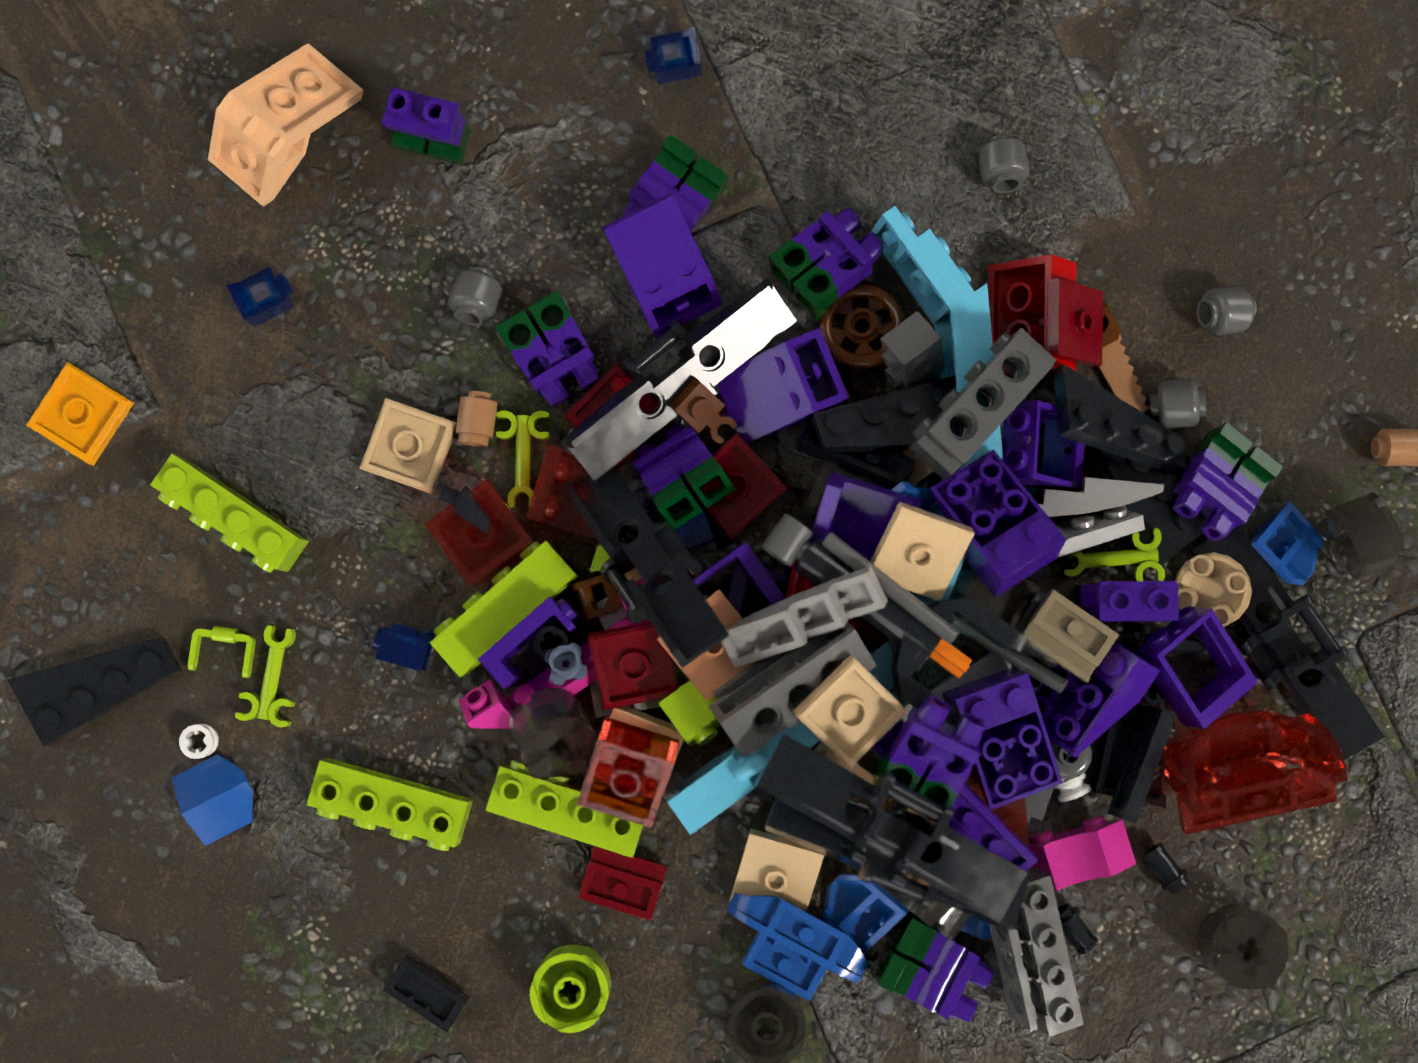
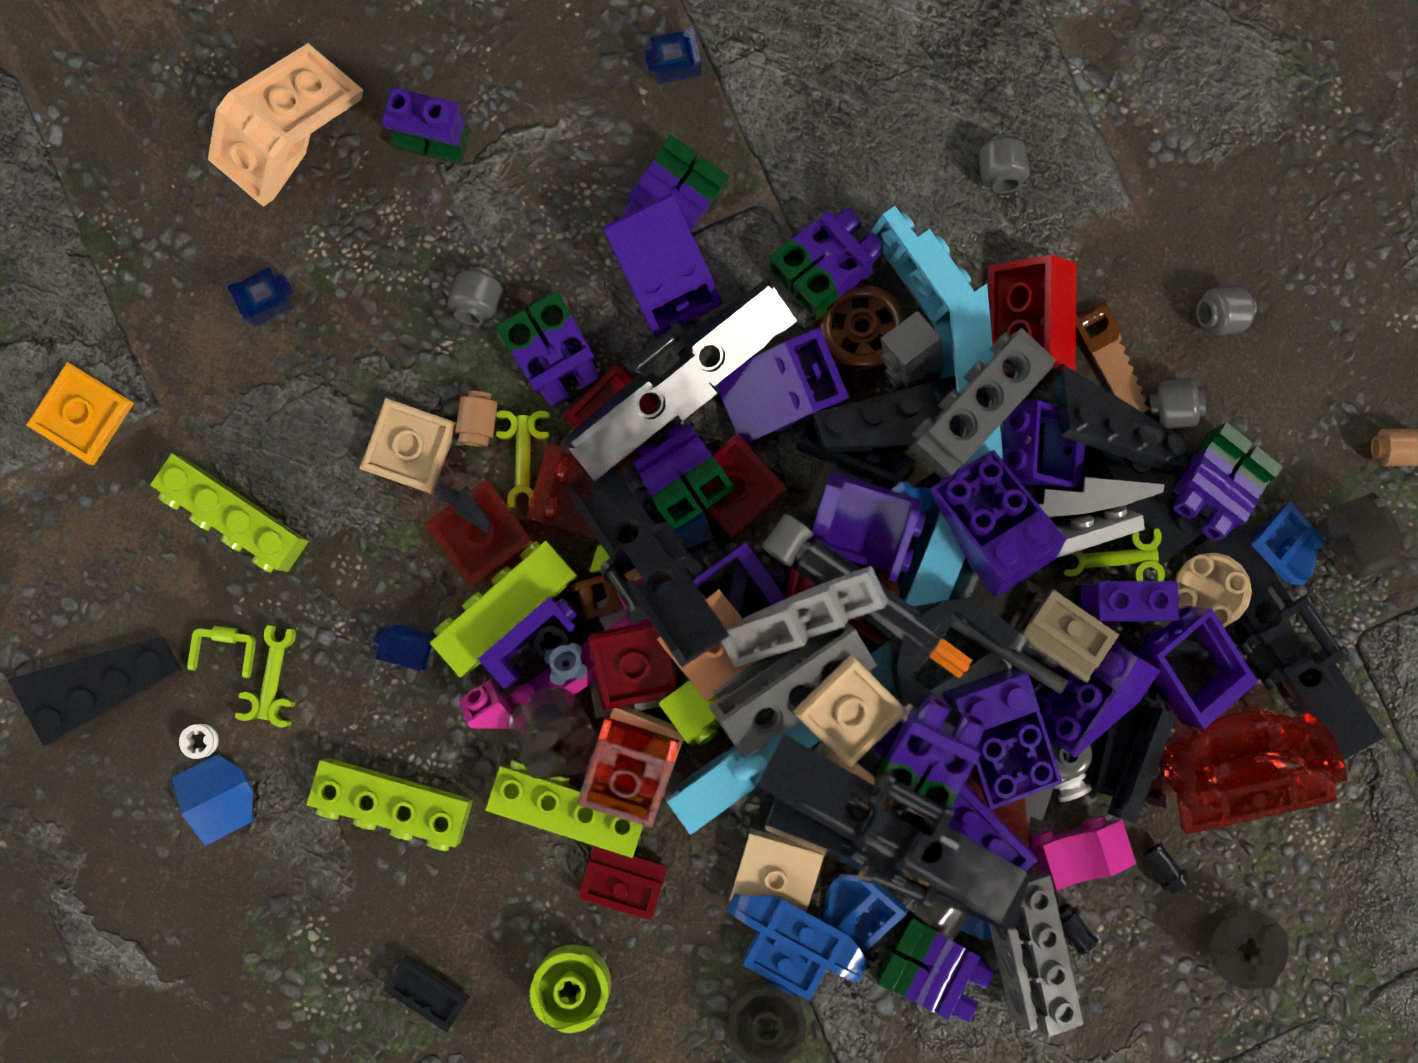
reddish brown plate [670,377,737,444] -> none
dark grey bar [821,532,960,644] -> none
tan plate [870,501,975,601] -> none
dark red plate [1047,278,1103,367] -> none

